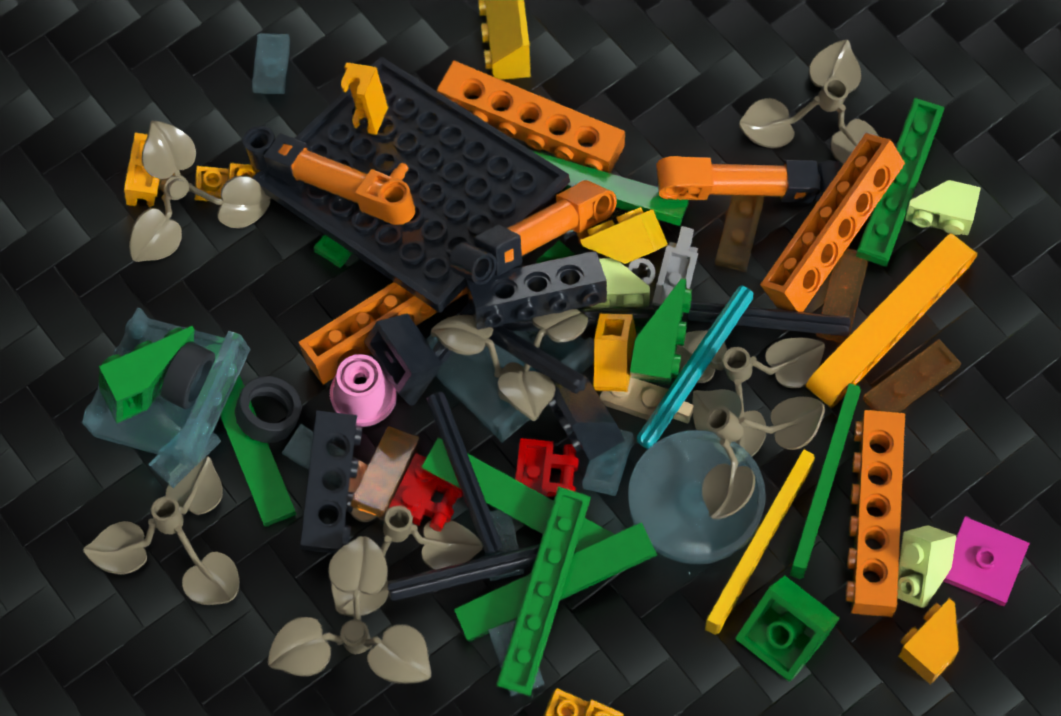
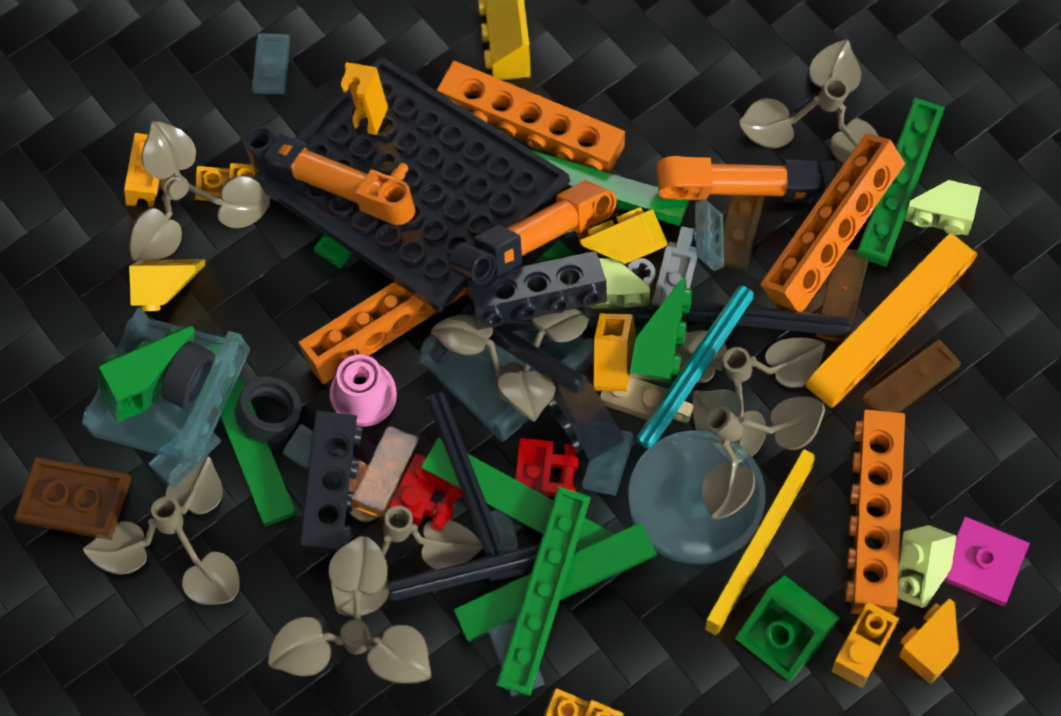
black slope [364,313,442,406] -> none
green tile [790,383,861,579] -> none
none -> reddish brown tile [14,457,132,540]
none -> yellow slope [129,259,205,311]
none -> clear light blue plate [694,199,724,271]
none -> light orange slope [831,602,899,688]

